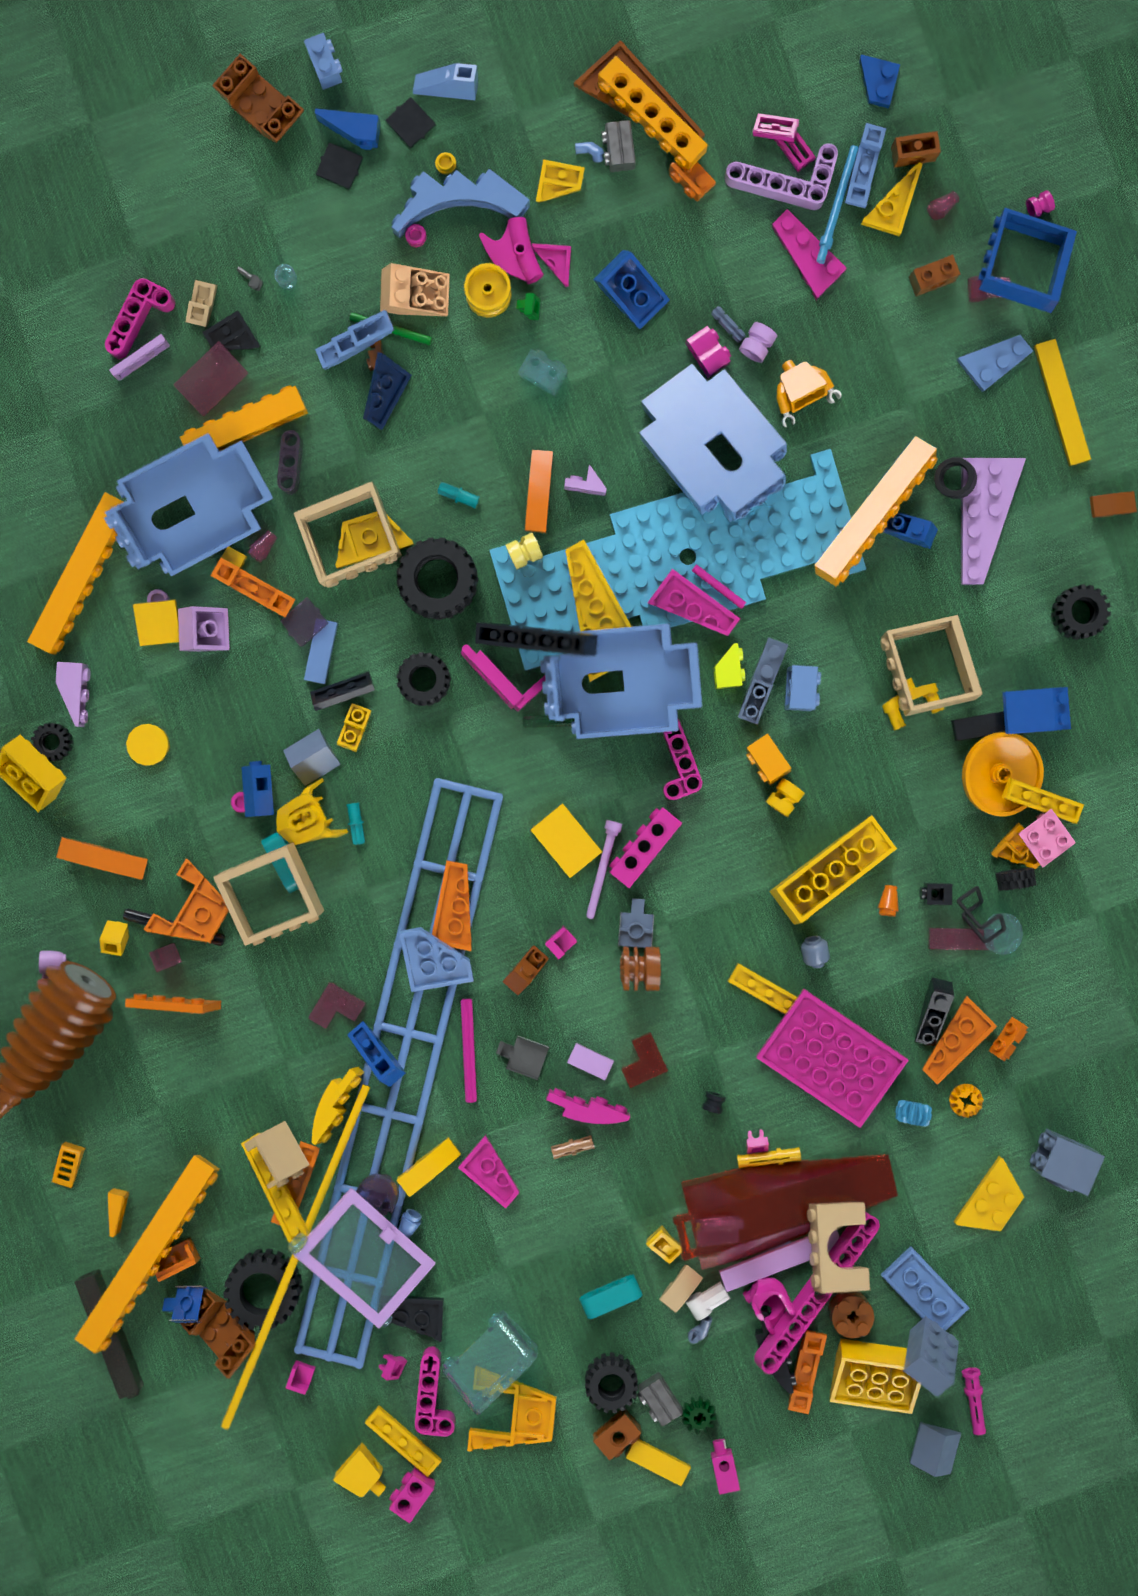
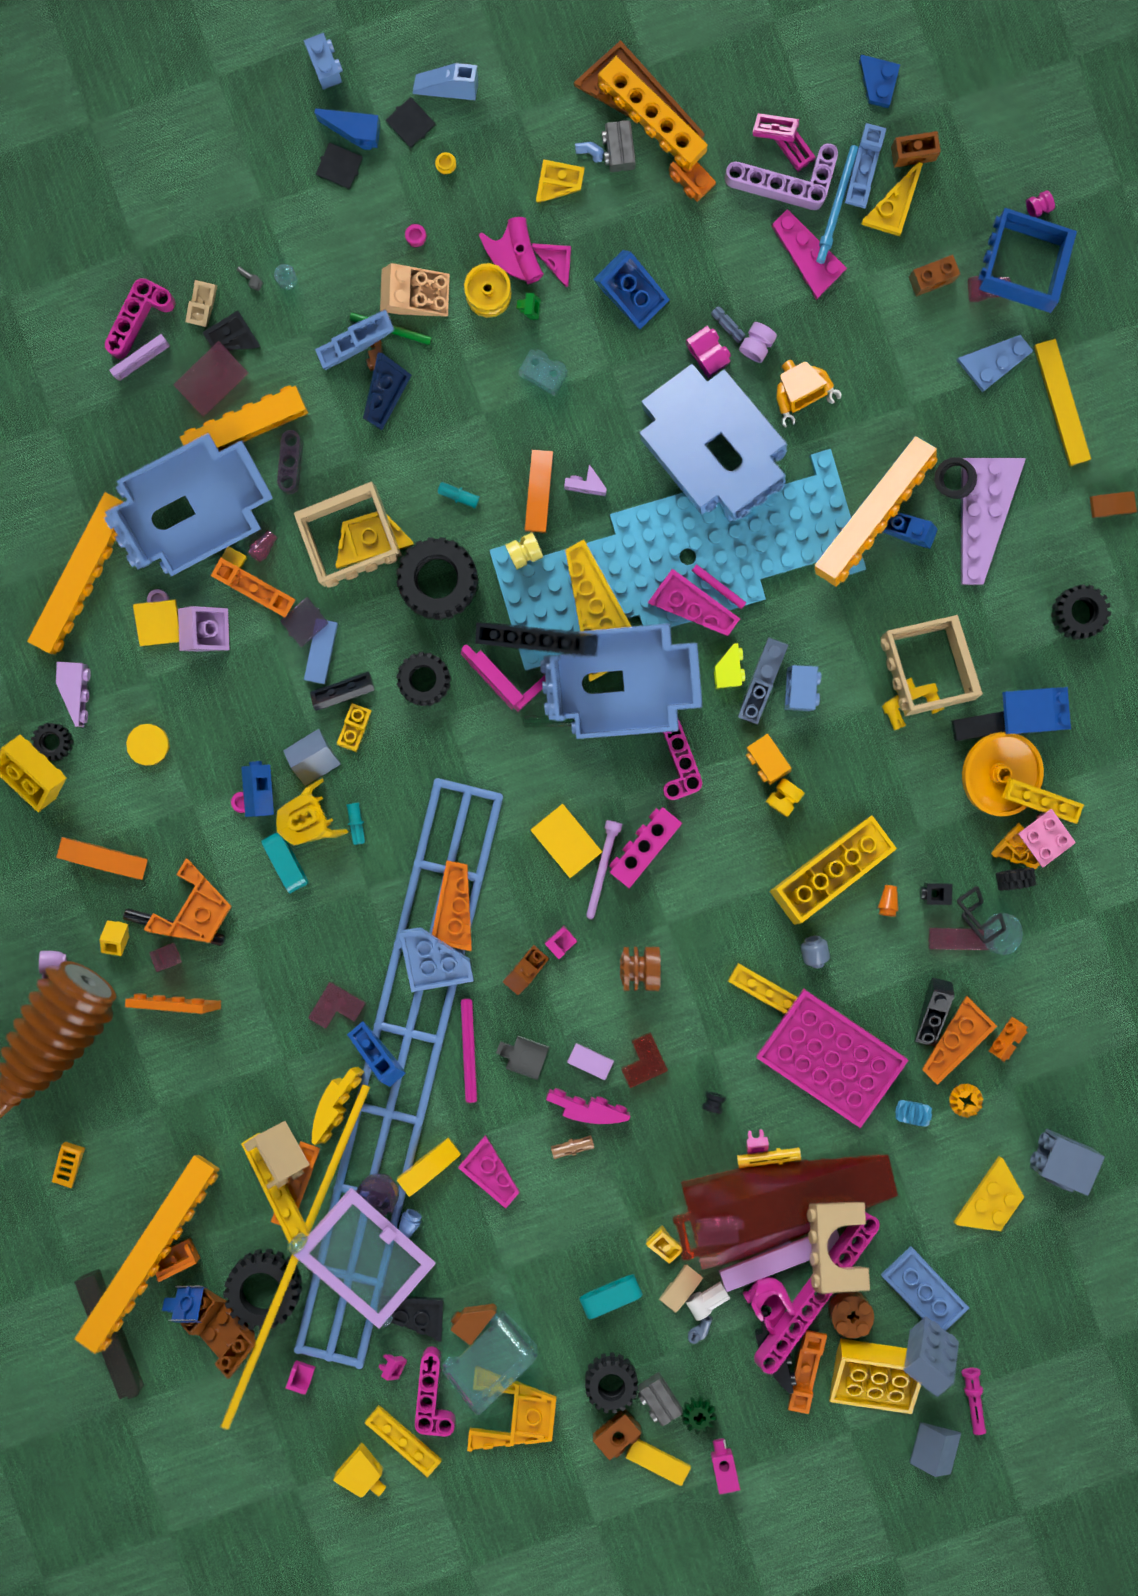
light orange slope [108,1188,129,1237] -> none
dark orange slope [212,54,304,143] -> none
tan window [213,843,324,946] -> none
dark pink brick [389,1467,435,1524] -> none
medium blue arch [392,169,530,238] -> none
sand blue piece [618,898,654,948] -> none
clear pink cone [927,191,959,220] -> none
none -> dark orange slope [450,1304,497,1346]

